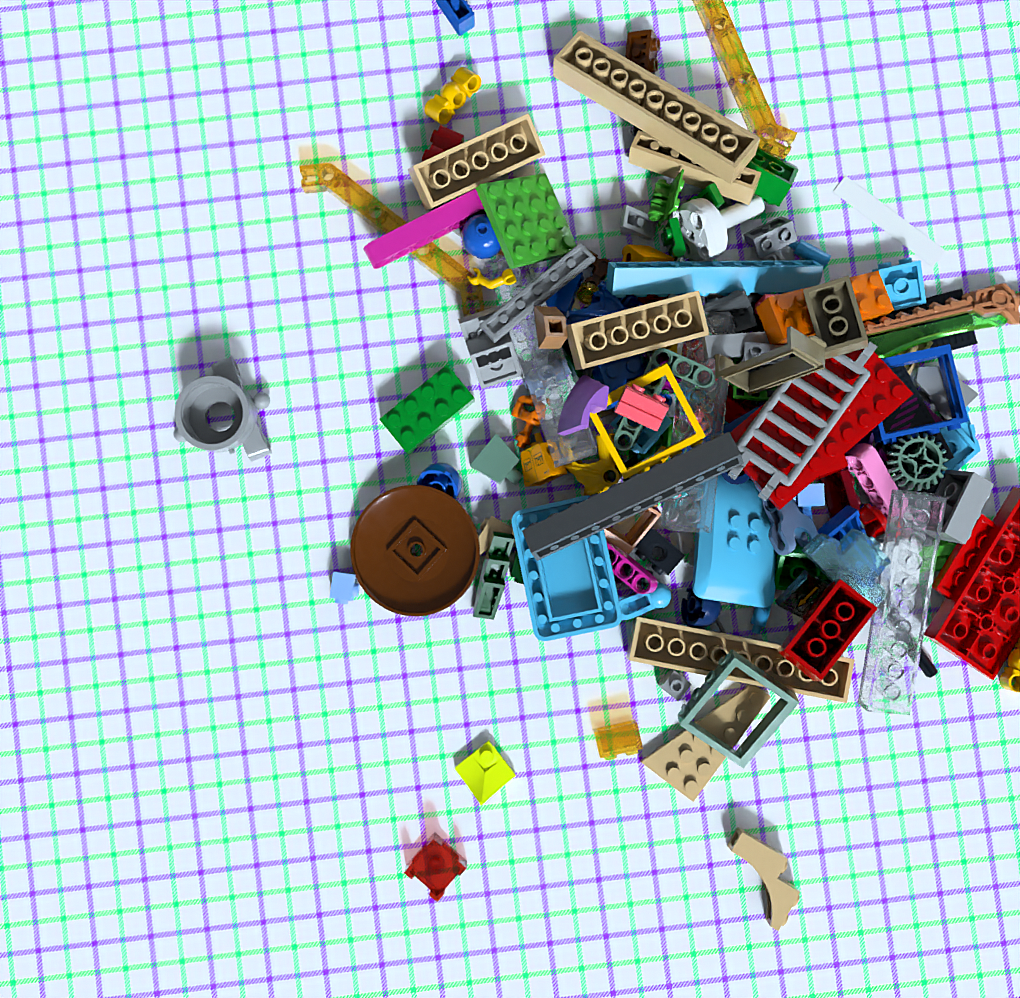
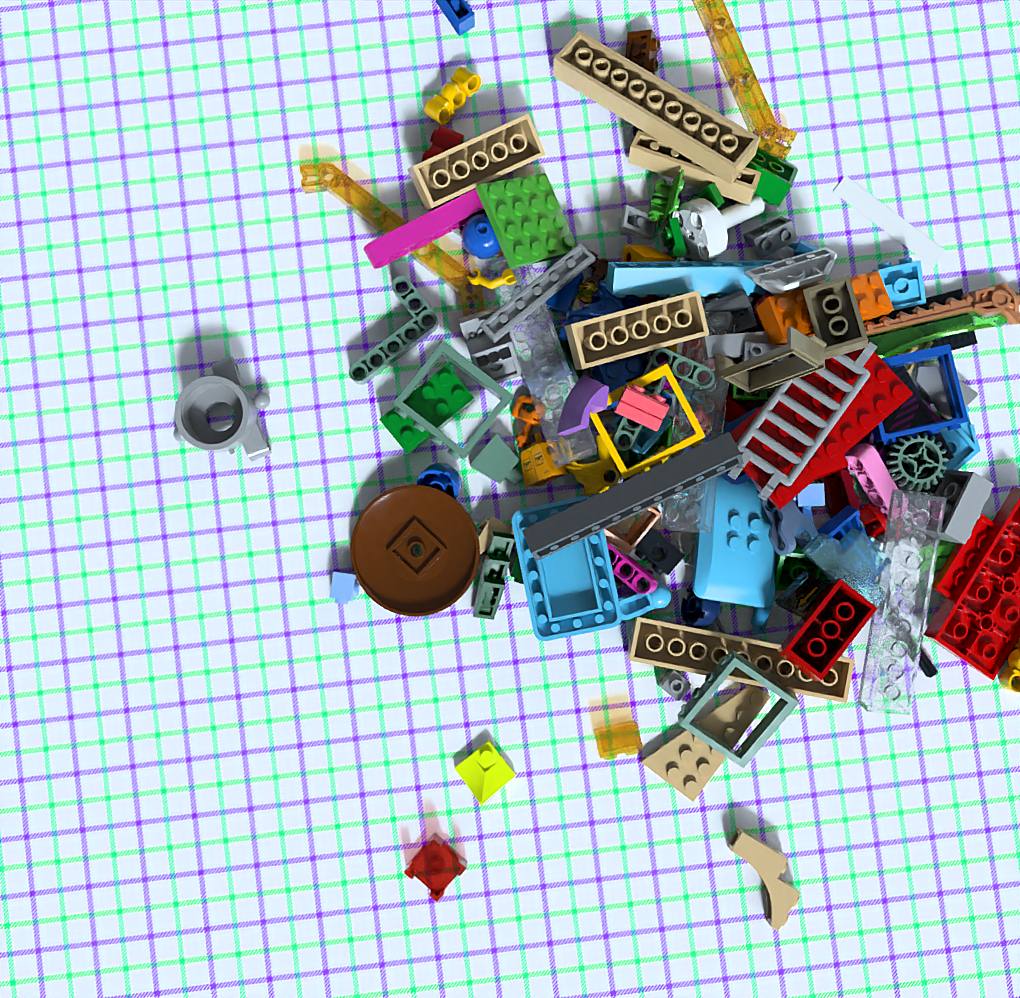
medium nougat slope [534,306,568,349] -> none
none -> sand green beam [349,276,438,385]
none -> sand green window [393,341,513,460]
none -> white wedge [744,247,837,295]

